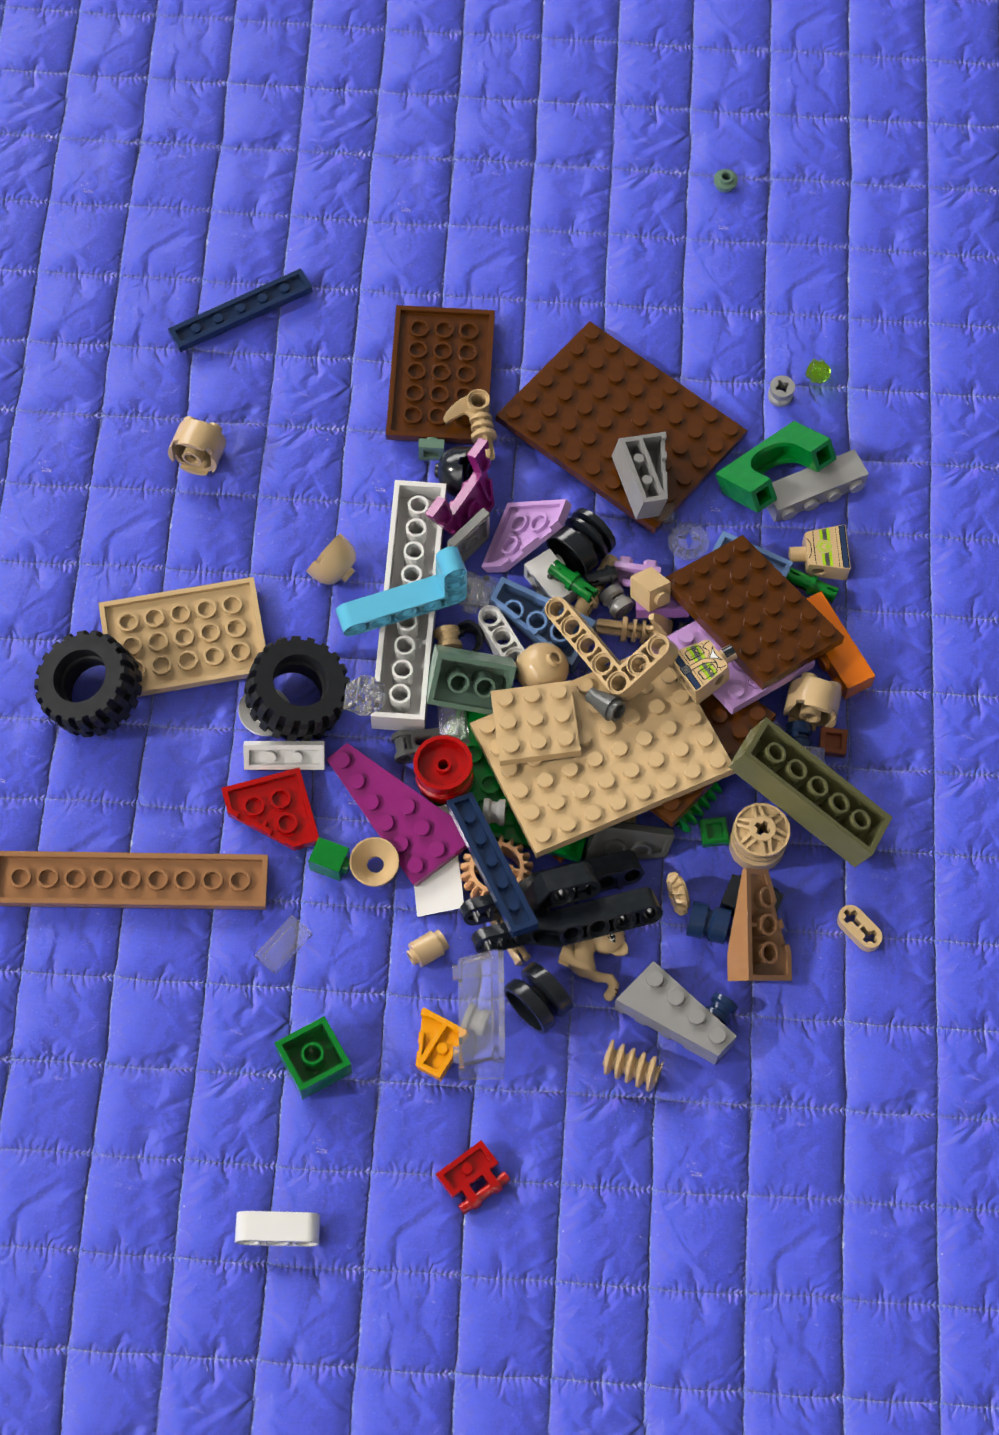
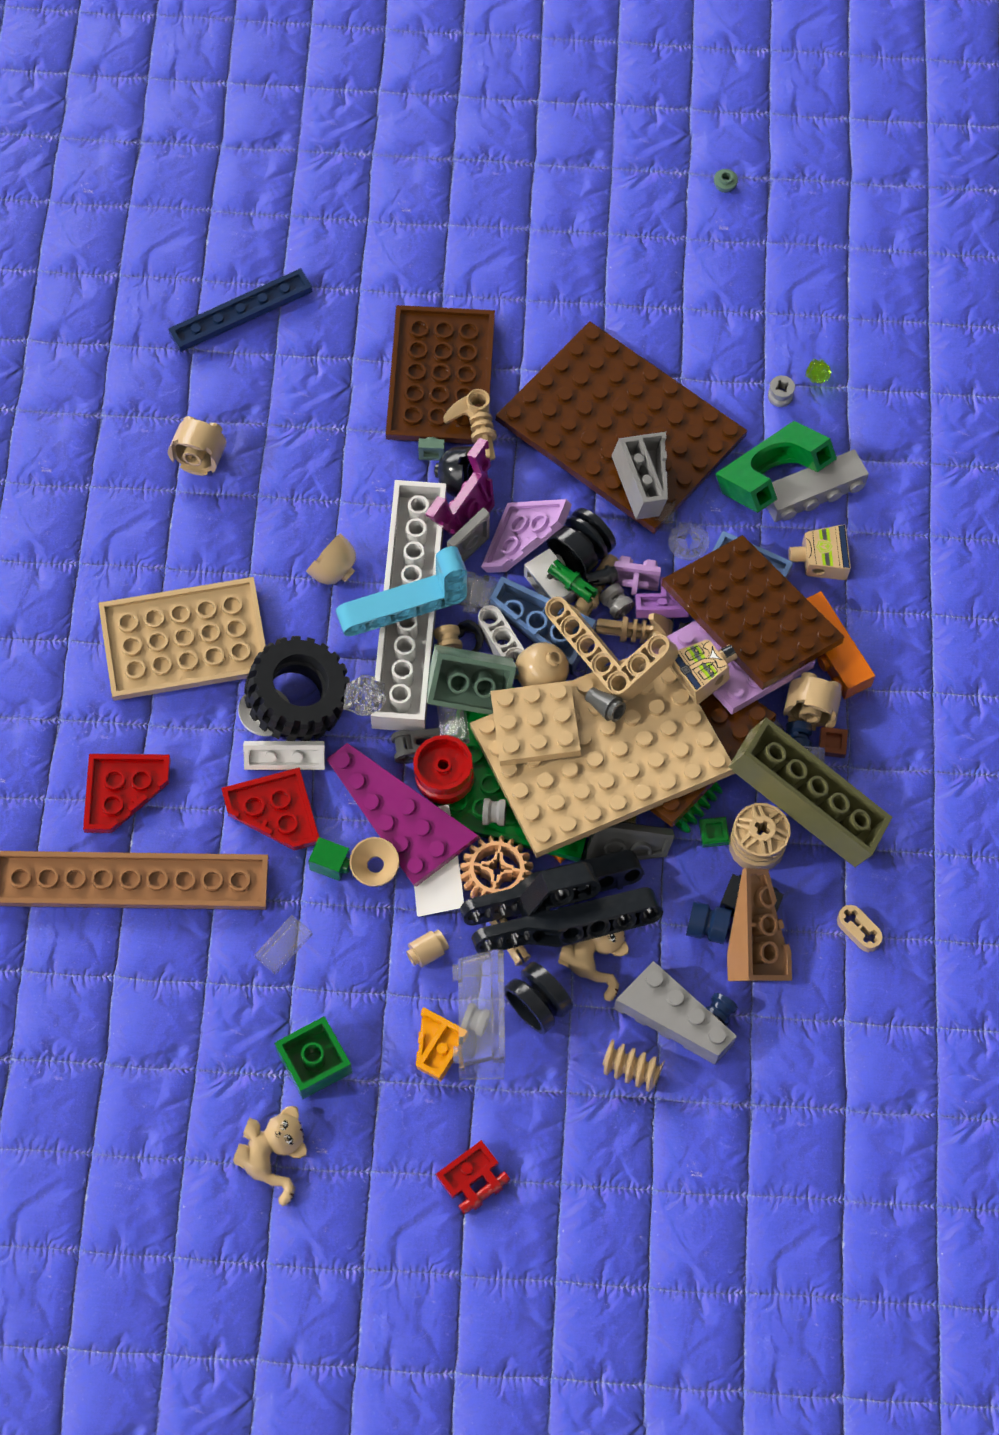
black tyre [34,630,142,737] -> none
white beam [235,1211,320,1247] -> none
dark blue plate [446,792,539,938] -> none
tan brick [630,566,671,612] -> none
tan gear [666,872,690,916] -> none
green pin [786,567,839,603] -> none
none -> red plate [83,754,171,833]
none -> tan animal [233,1106,307,1206]

